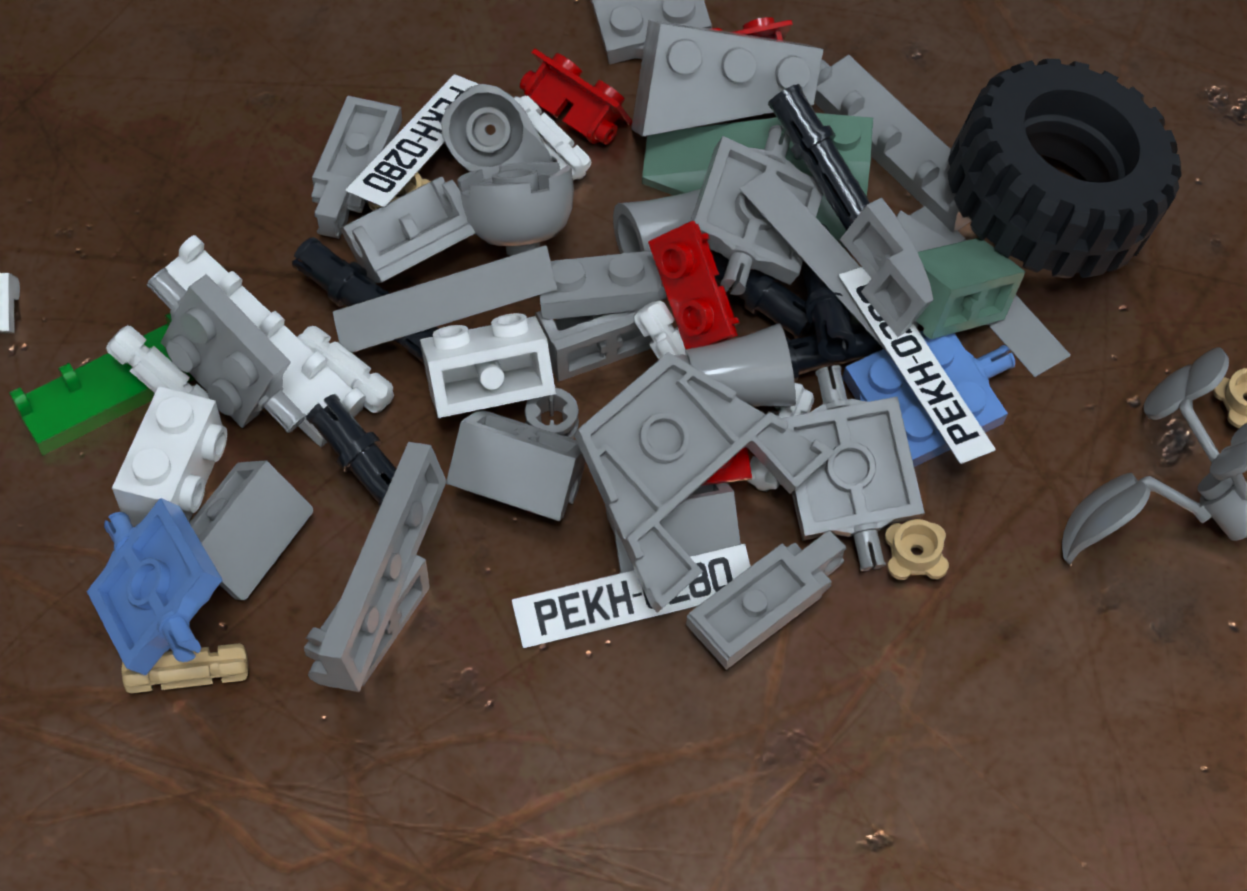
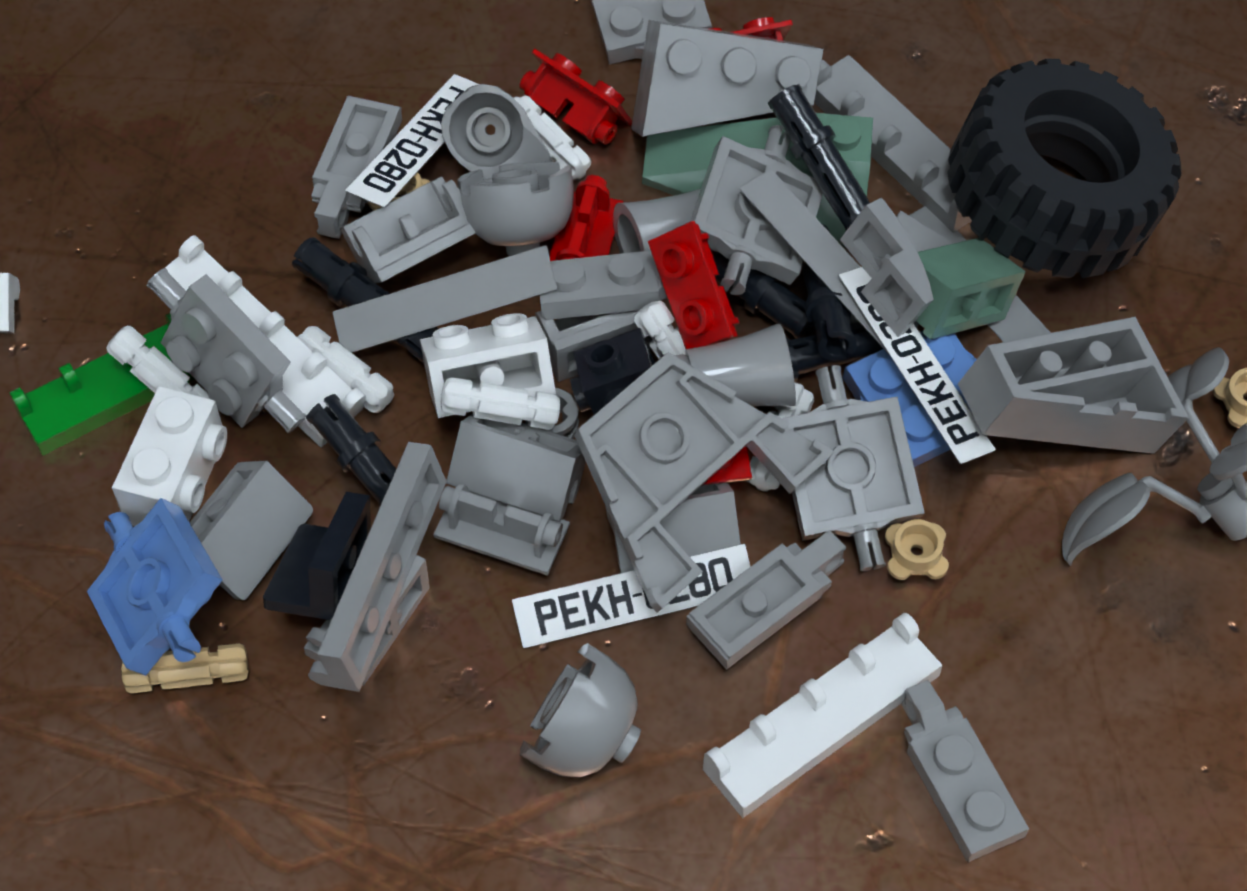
none -> black panel [263,492,371,620]
none -> light grey hinge [433,484,570,576]
none -> white axle [441,377,560,430]
none -> light grey cylinder [520,643,641,778]
none -> red hinge [549,175,624,261]
none -> black brick [570,328,656,415]
none -> white hinge [703,612,943,818]
none -> light grey hinge [901,680,1029,862]
none -> light grey wedge [958,317,1189,454]

